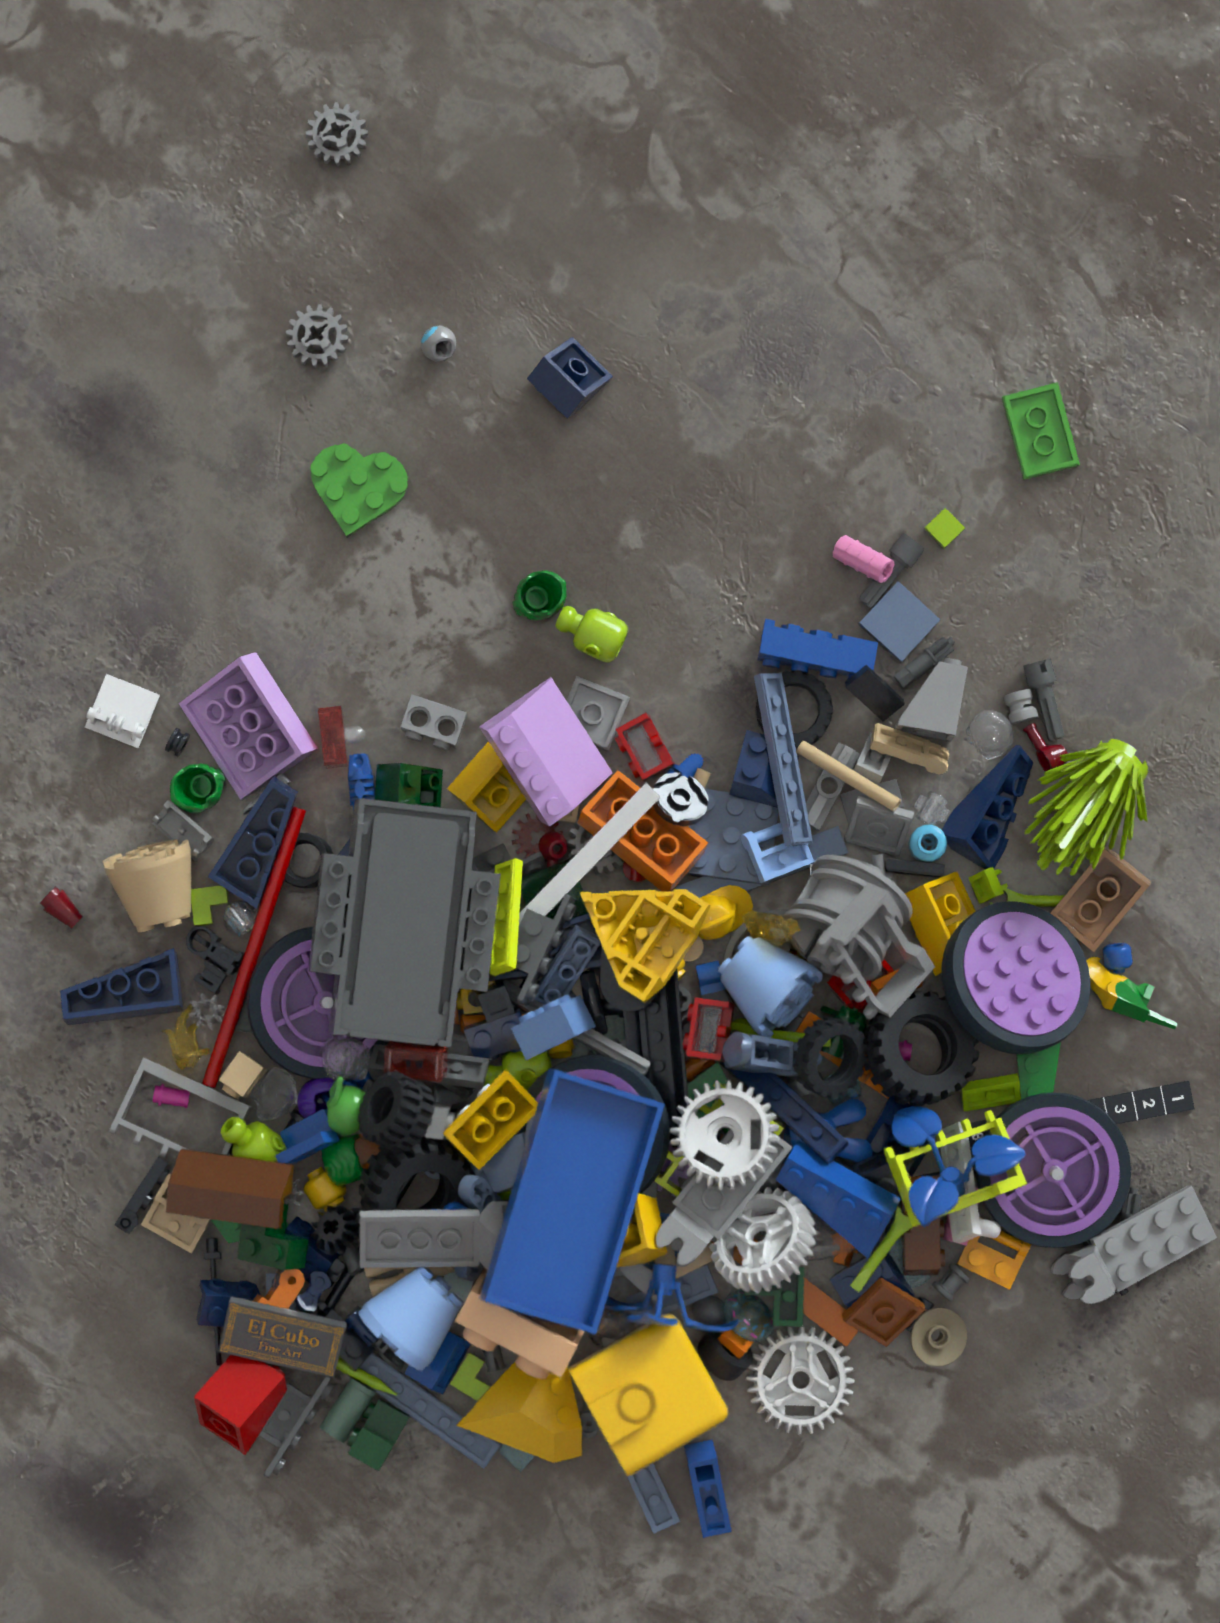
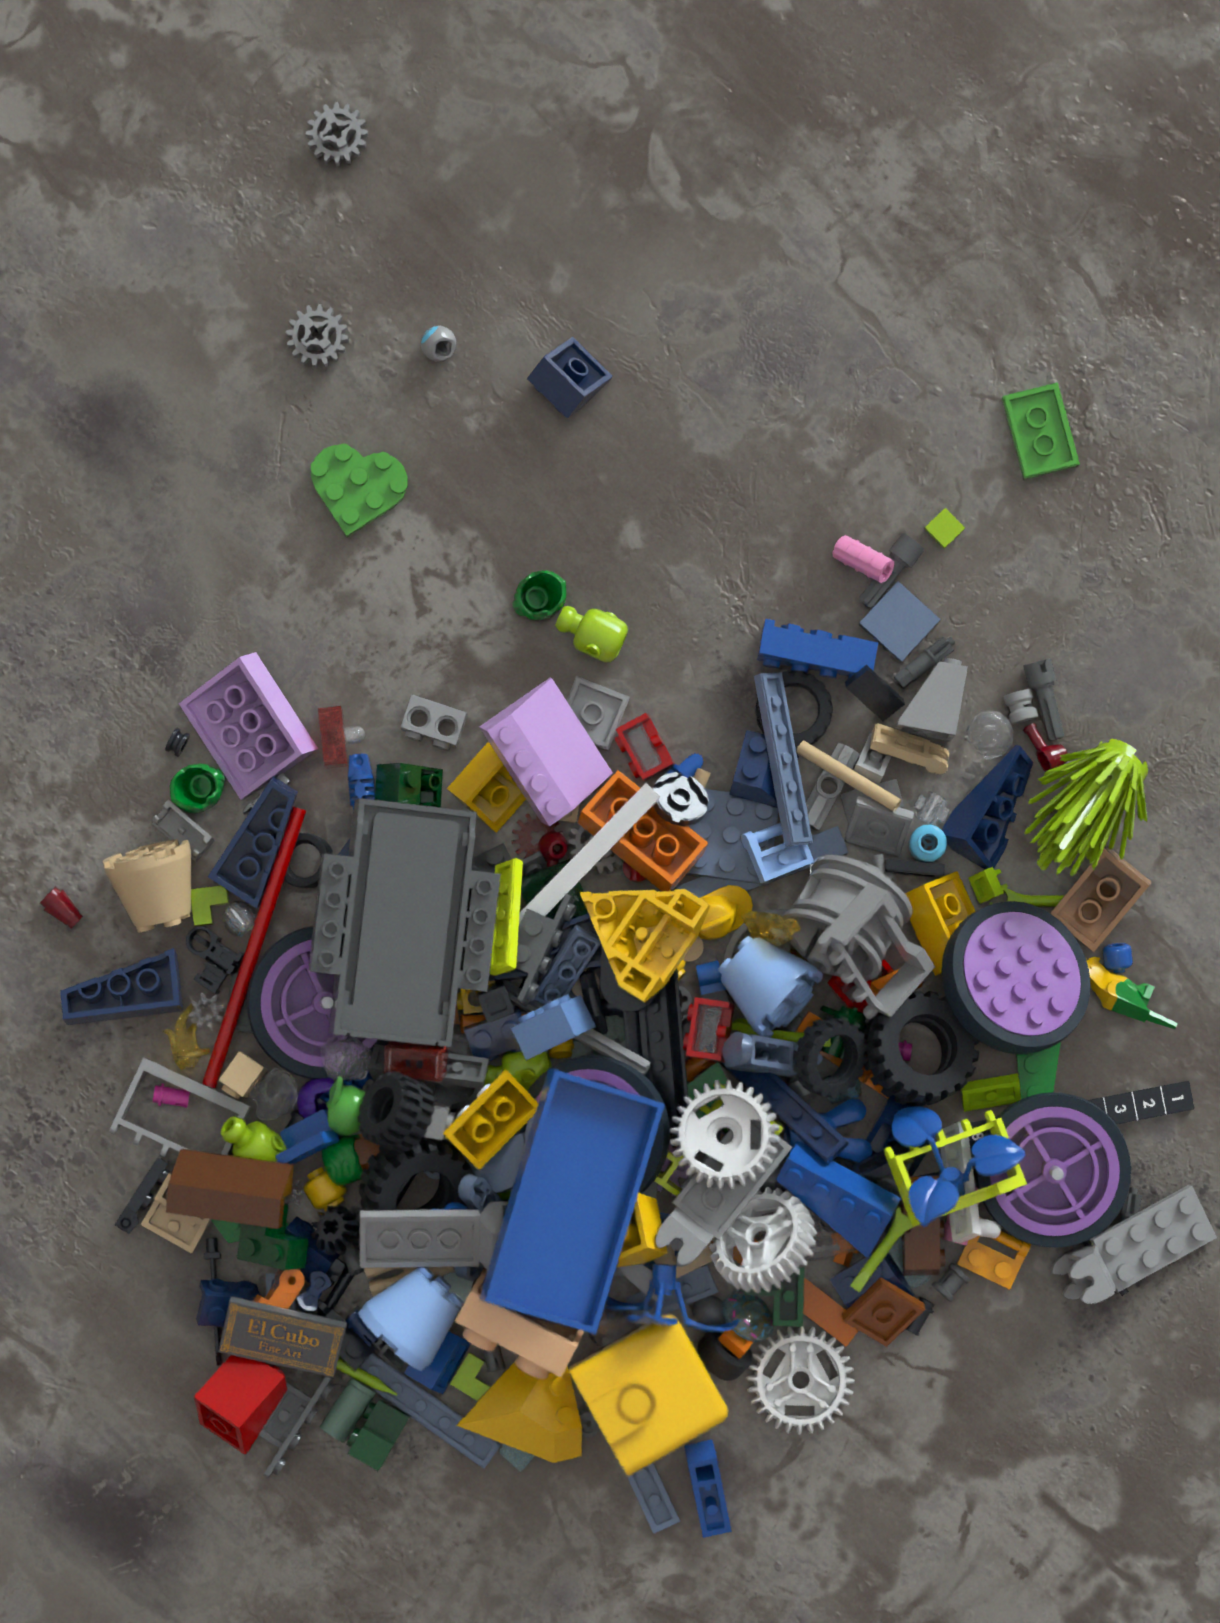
white hinge [85,674,160,749] -> none
dark tan dish [910,1308,967,1366] -> none

